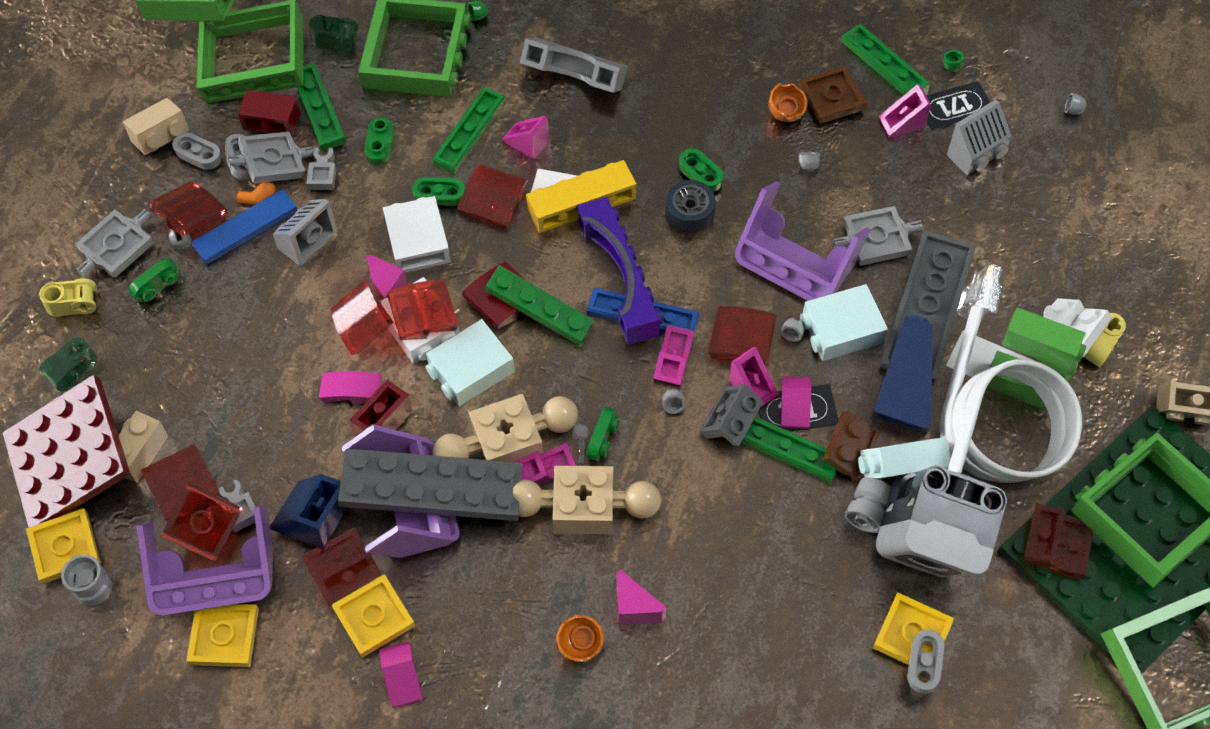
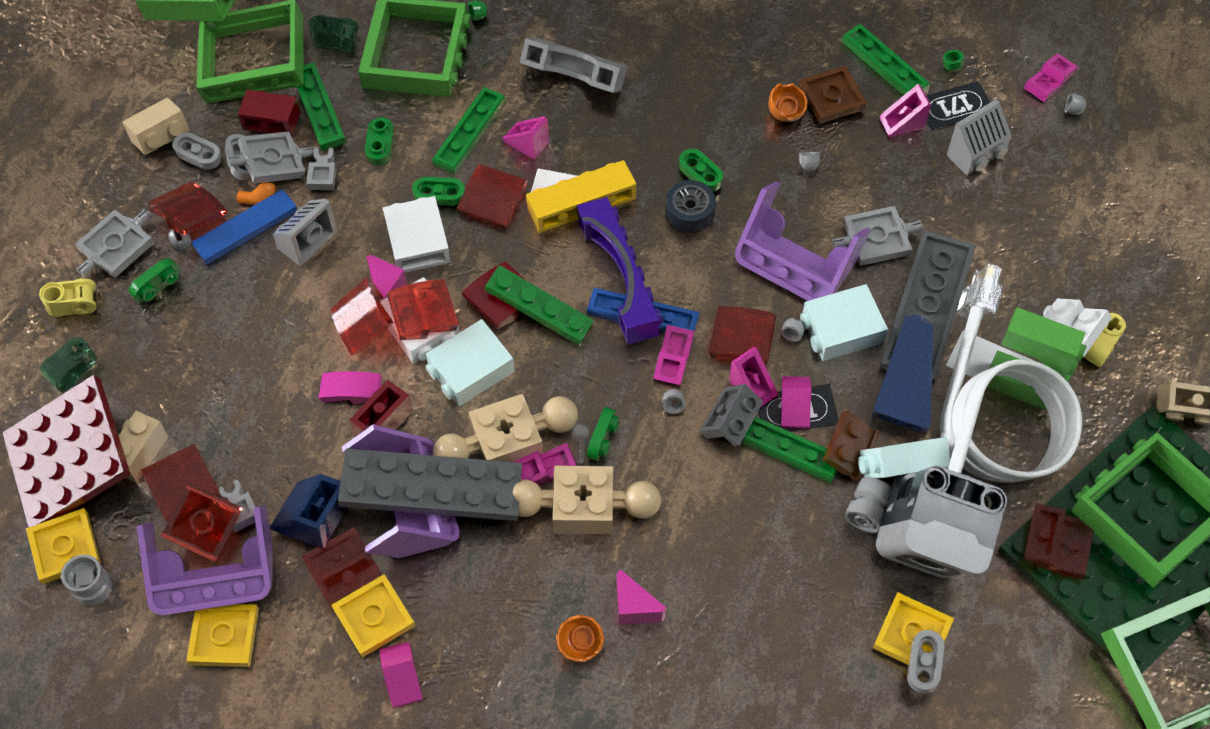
none -> dark pink slope [1024,53,1078,102]

